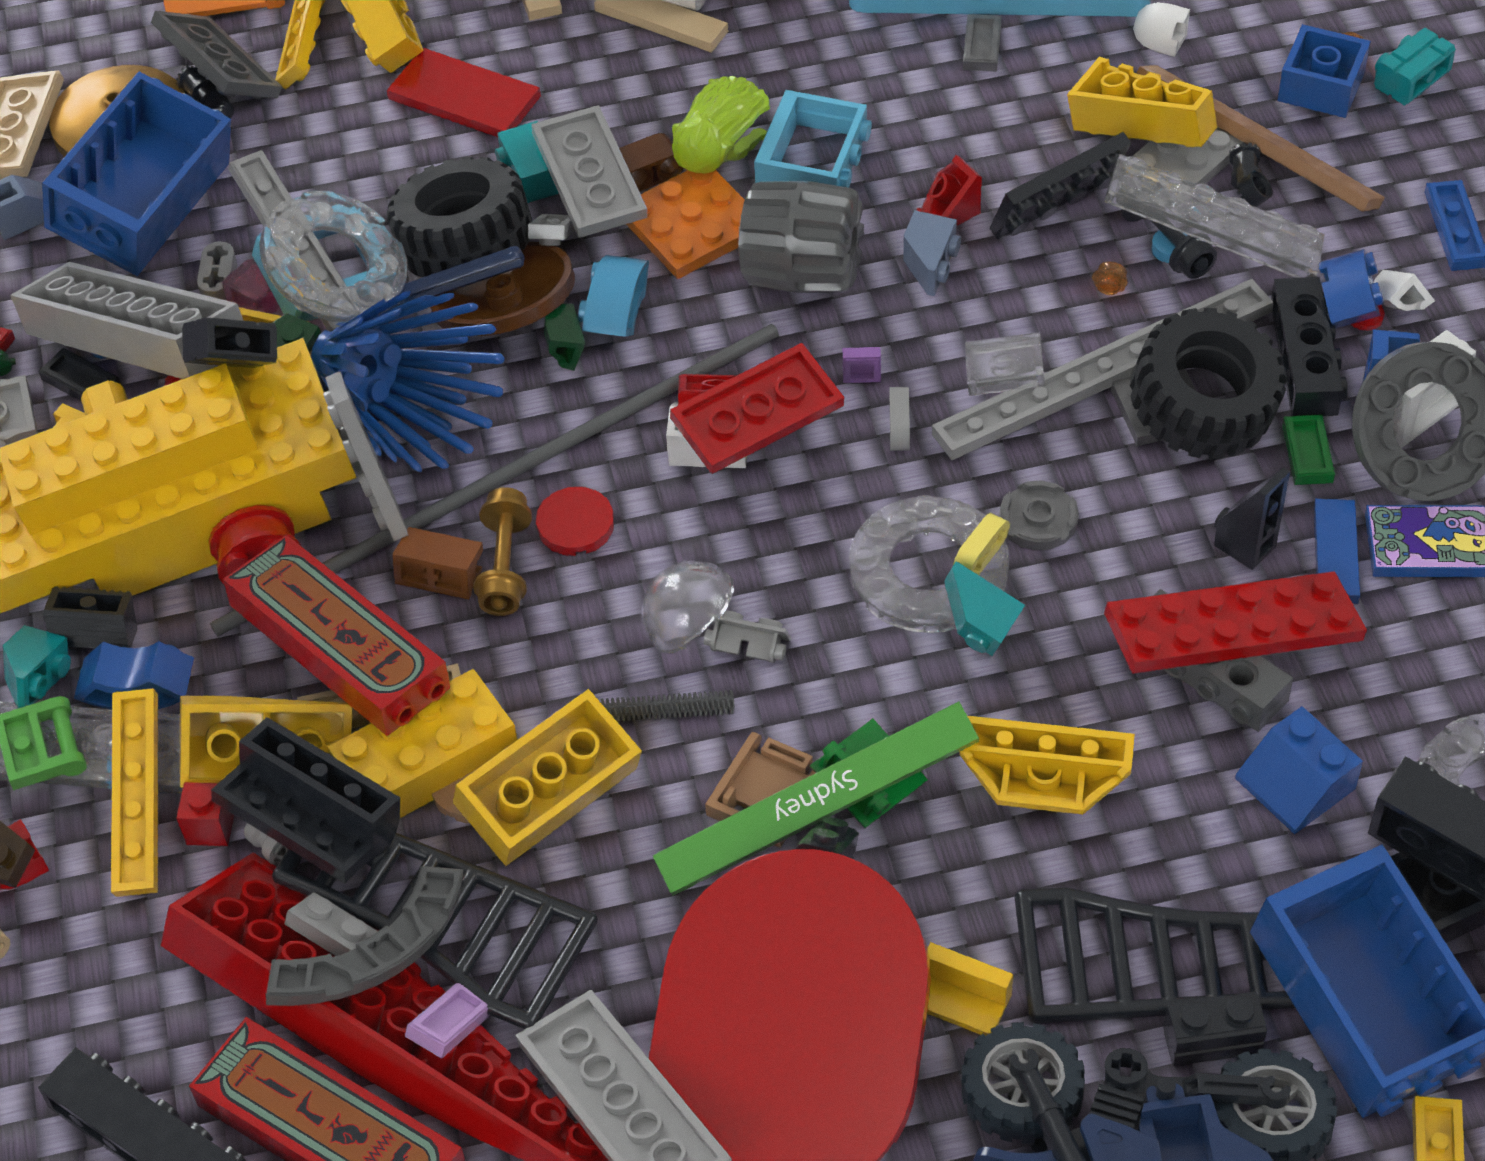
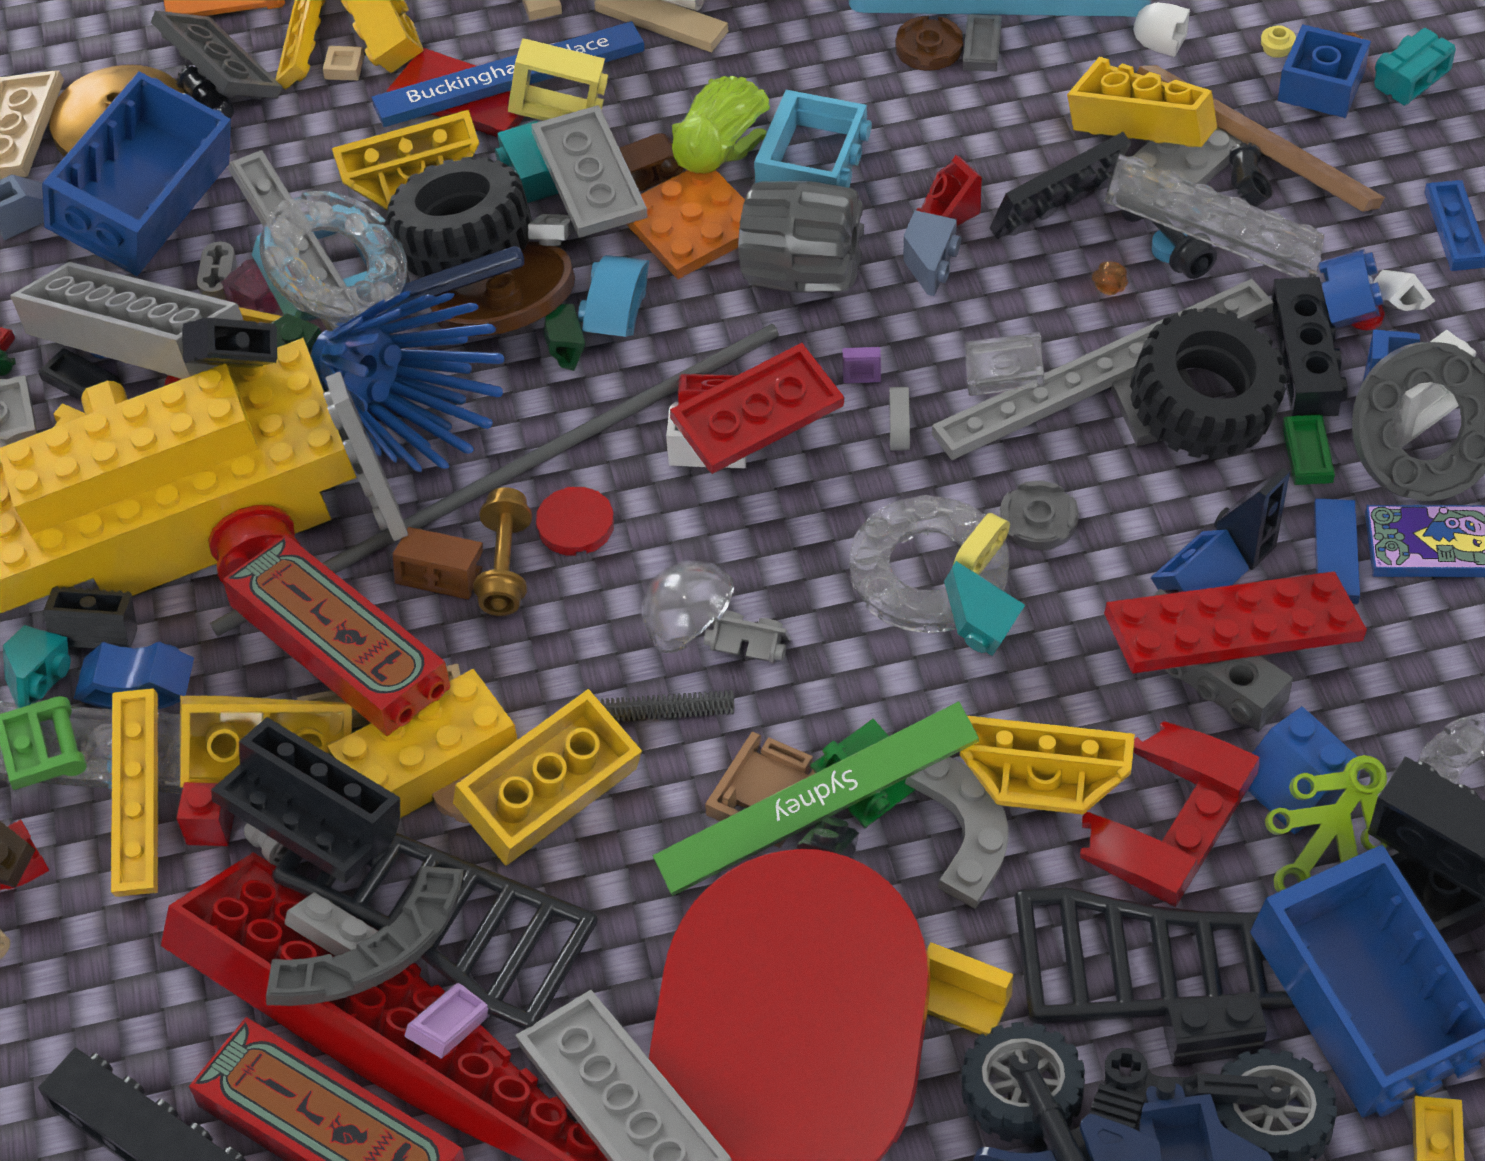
none -> tan plate [323,46,364,81]
none -> yellow wedge [332,110,479,211]
none -> blue tile [372,21,645,127]
none -> light yellow window [508,38,609,121]
none -> reddish brown tile [895,15,963,71]
none -> light grey plate [905,757,1008,909]
none -> red wedge [1080,721,1260,908]
none -> blue panel [1150,529,1249,592]
none -> light yellow plate [1261,25,1296,58]
none -> lime plant [1265,755,1388,892]

